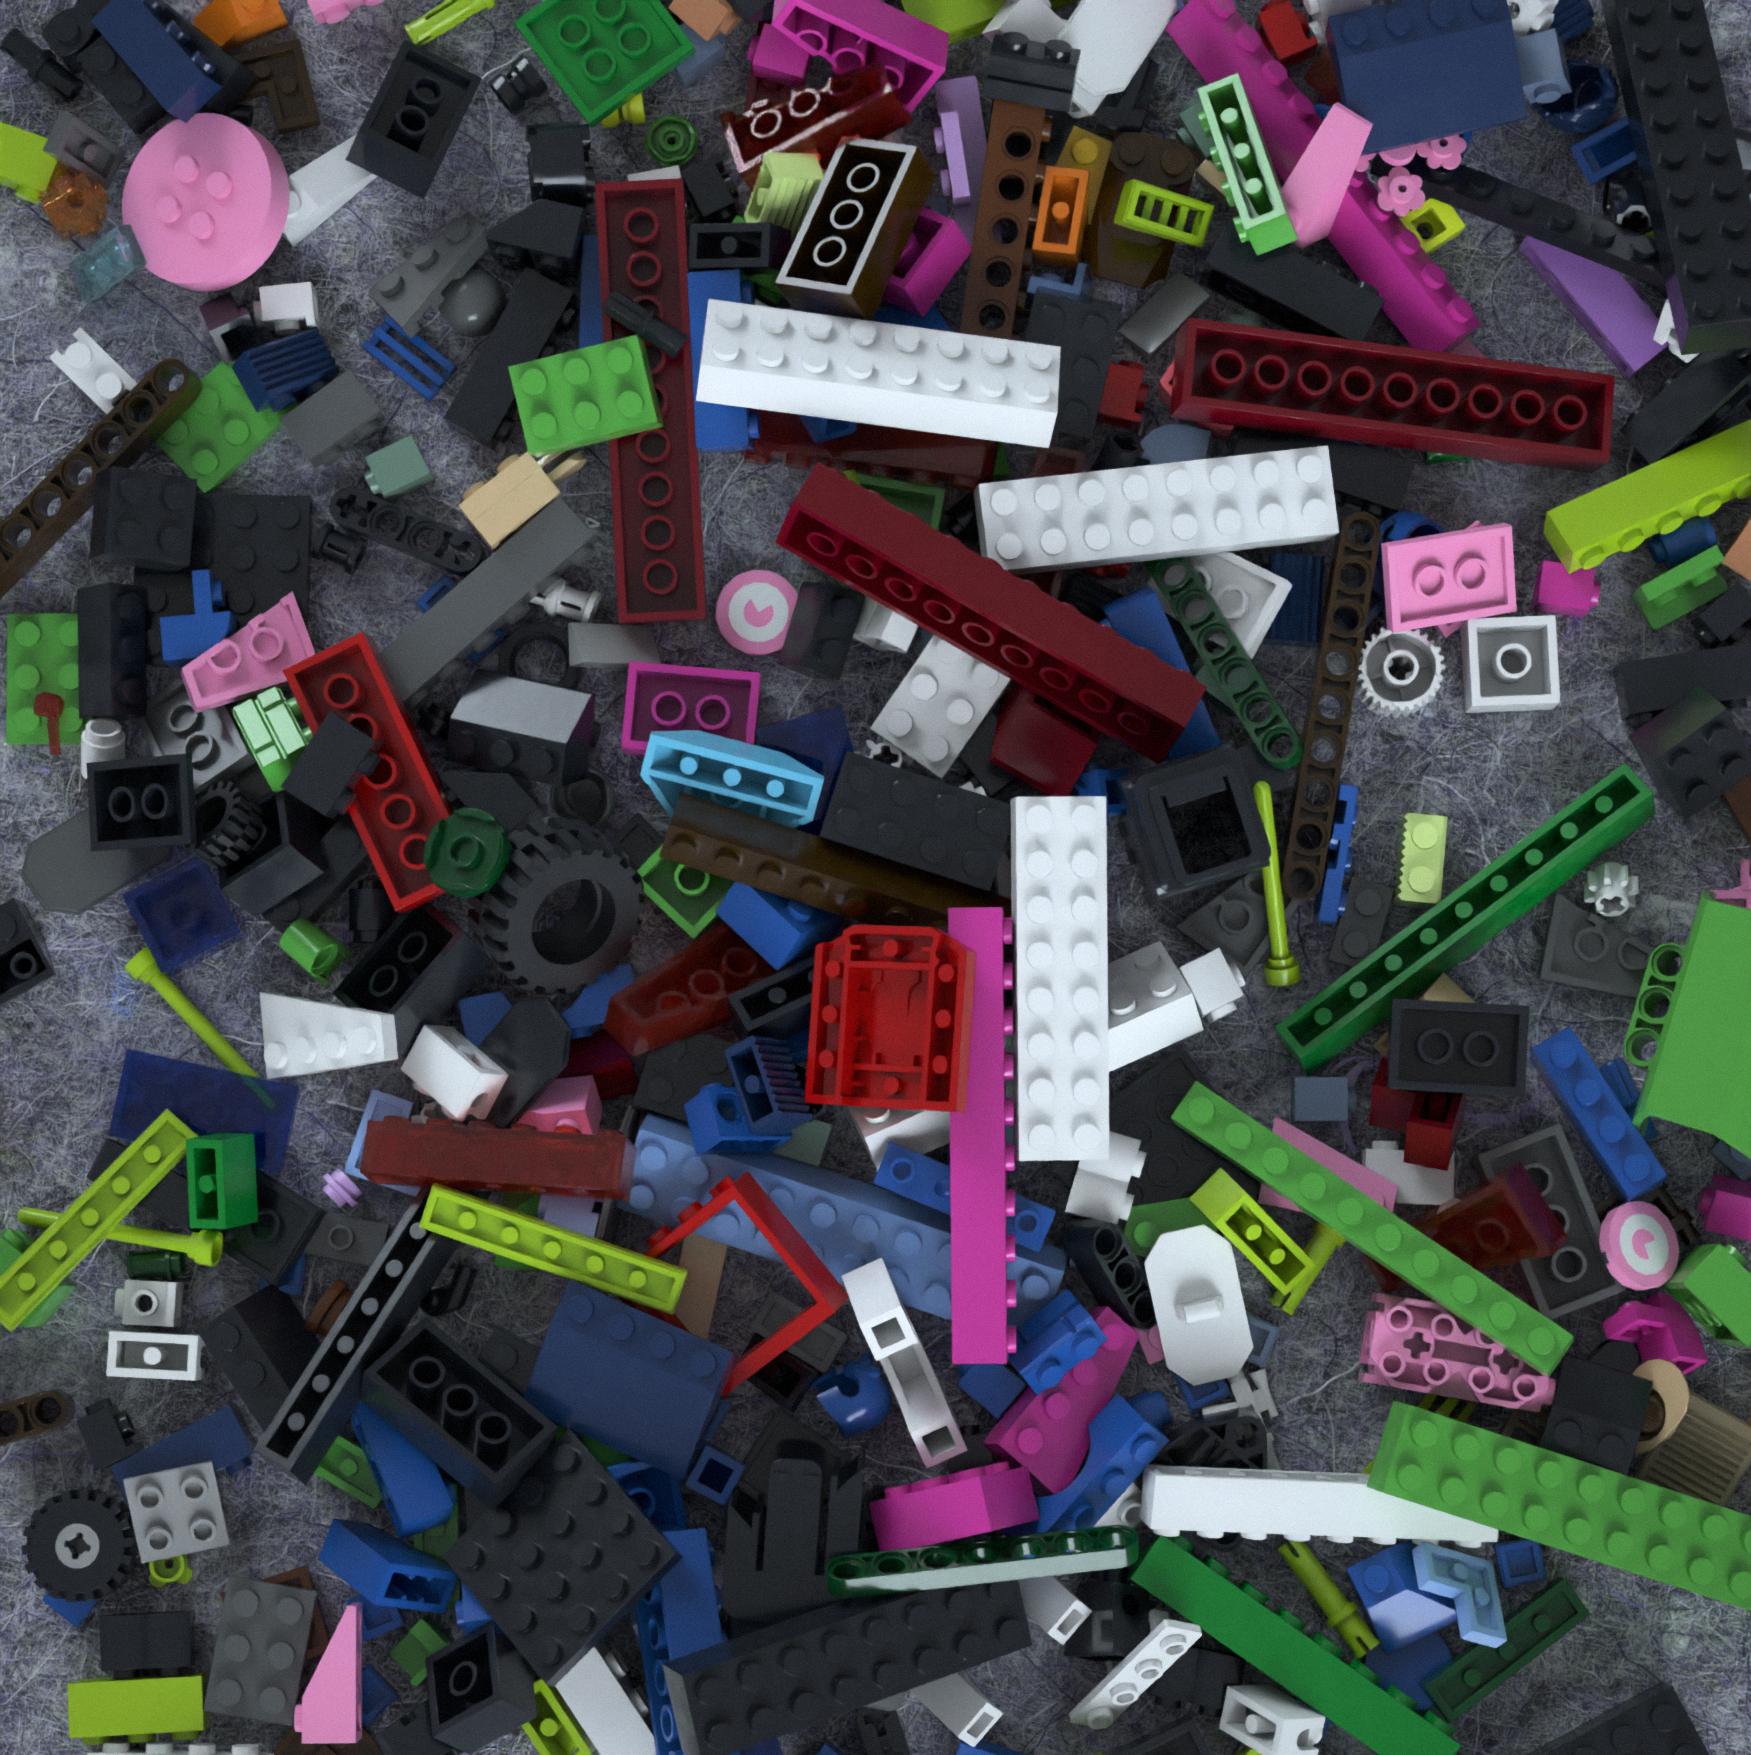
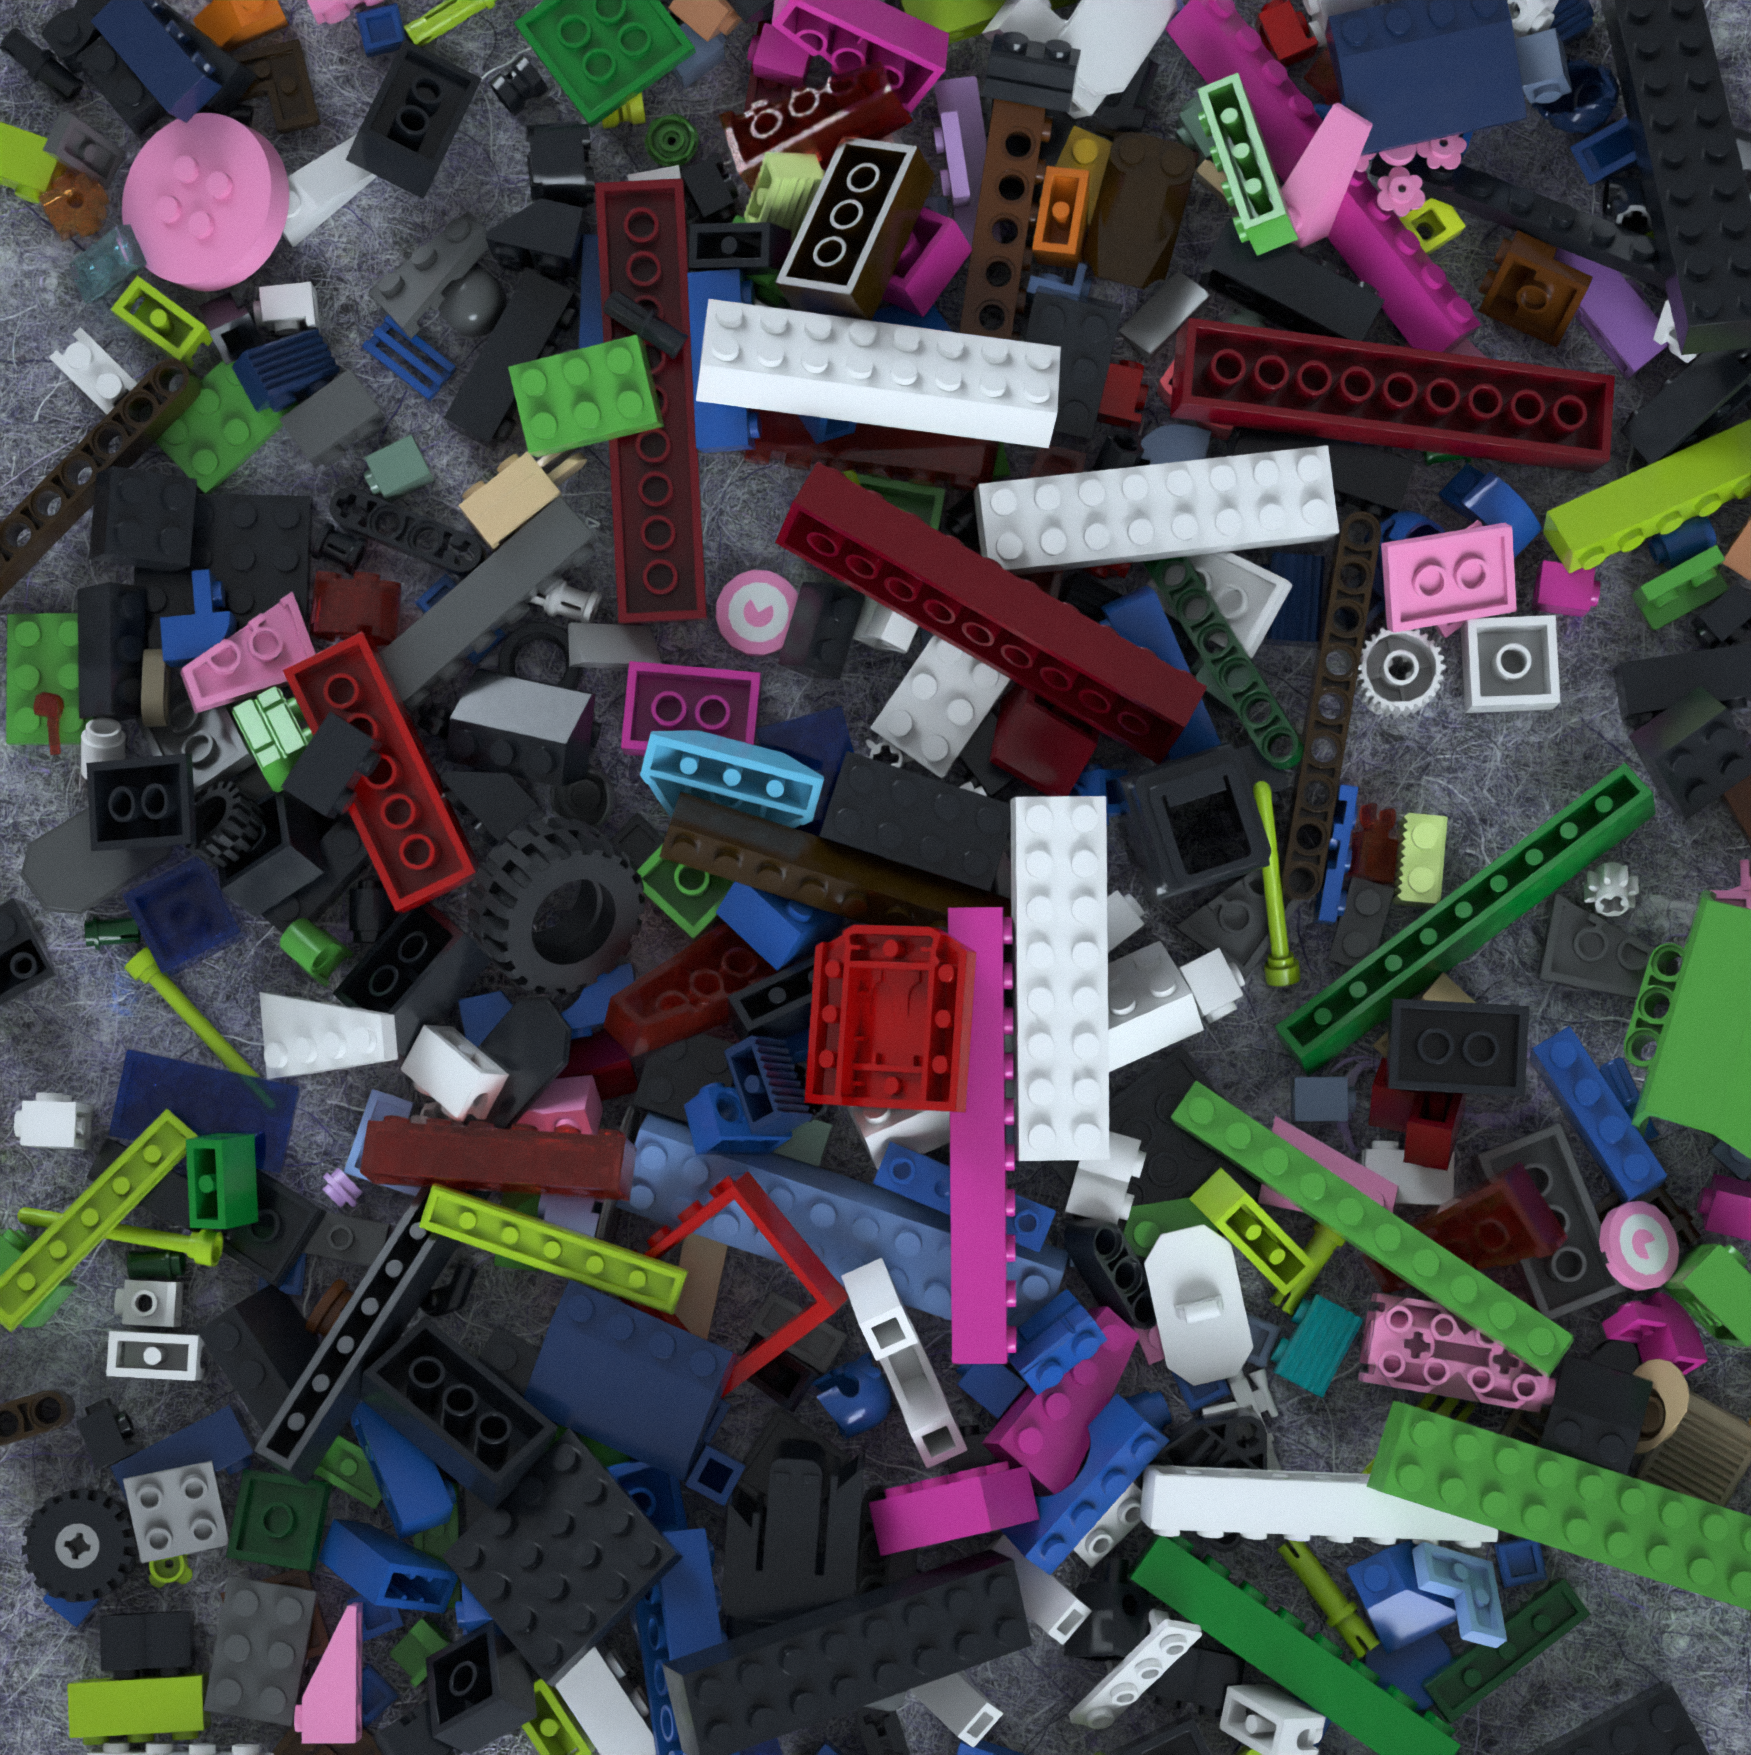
dark green tile [423,808,511,897] -> none
dark green beam [826,1525,1139,1599] -> none
lime slope [1114,179,1215,248] -> none
none -> white brick [14,1093,93,1150]
none -> dark green pin [84,915,141,950]
none -> lime brick [111,275,213,369]
none -> dark tan beam [141,649,171,727]
none -> dark green plate [226,1469,332,1572]
none -> clear red brick [309,571,402,646]
none -> blue tile [355,3,407,58]
none -> white brick [1107,890,1145,954]
none -> teal brick [1270,1294,1364,1398]
none -> clear red plate [1348,803,1398,885]
none -> blue brick [1438,463,1543,559]
none -> reddish brown plate [1478,230,1593,348]

